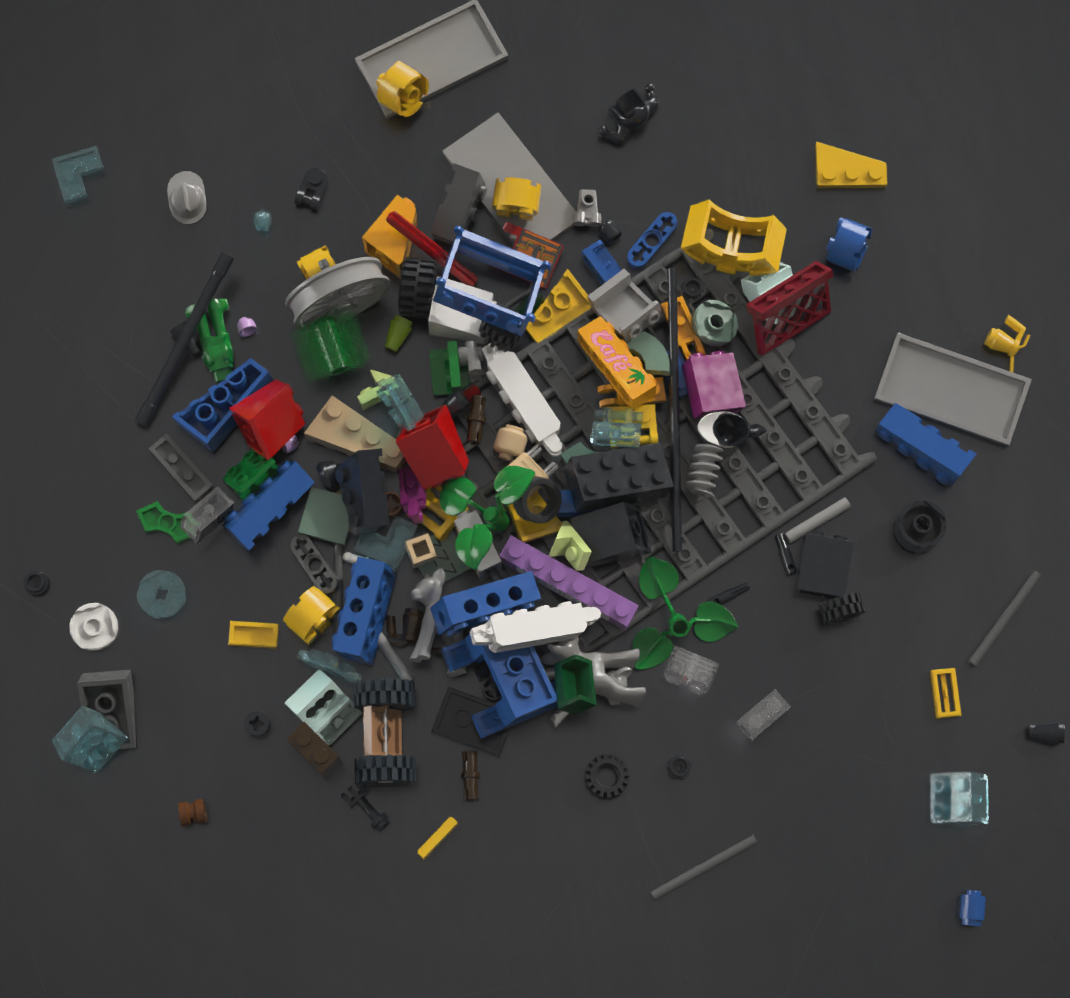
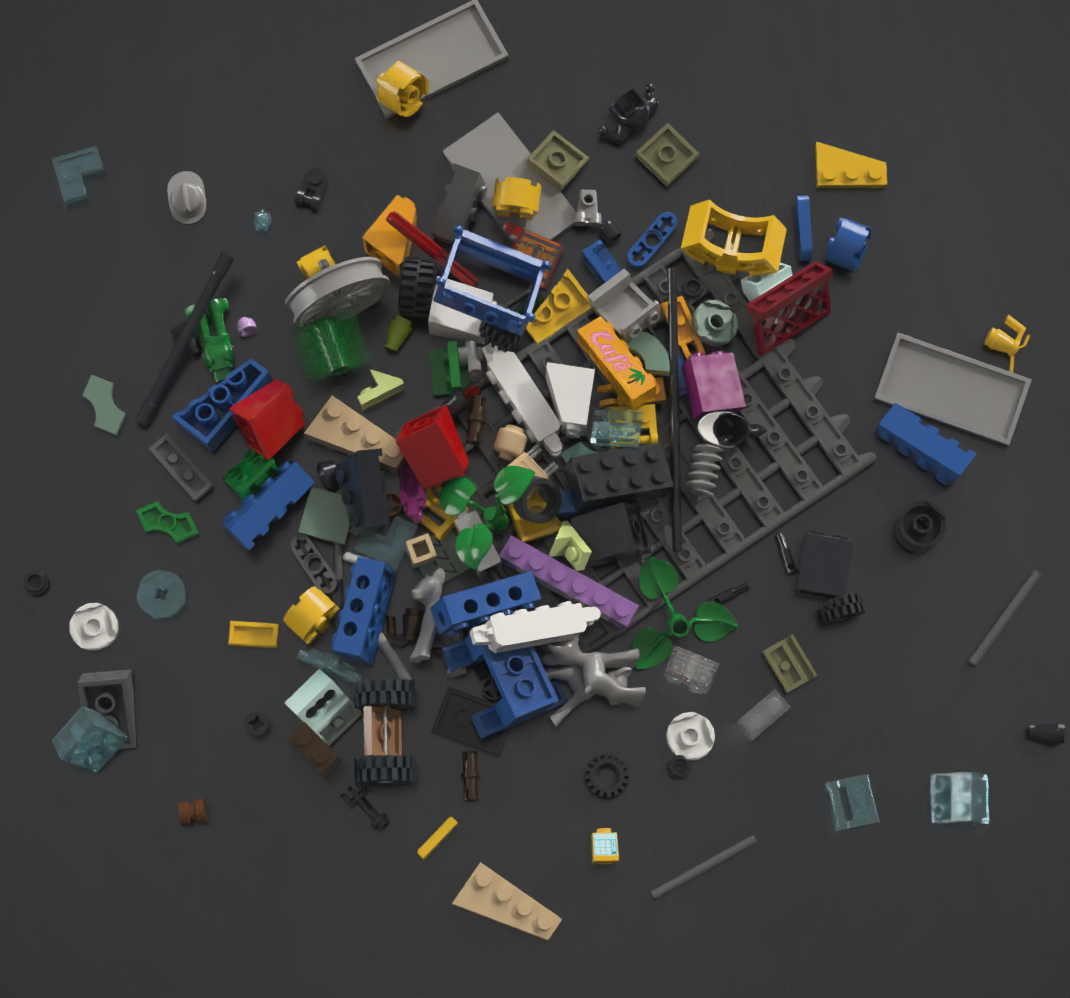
clear brick [180,486,235,544] -> none
lavender hinge [282,435,298,454] -> none
clear light blue plate [376,374,424,431] -> none
dark green panel [554,655,597,715] -> none
light grey piece [784,497,851,543] -> none
yellow tile [930,668,961,719] -> none
blue brick [959,890,986,926] -> none
none -> sand green tile [82,375,126,436]
none -> tan wedge [452,862,562,941]
none -> olive plate [525,130,589,191]
none -> white slope [546,362,595,439]
none -> slope [591,828,619,865]
none -> olive plate [634,123,700,187]
none -> white tile [666,712,715,761]
none -> olive plate [762,634,818,694]
none -> blue beam [795,195,813,261]
none -> clear light blue plate [824,774,880,831]

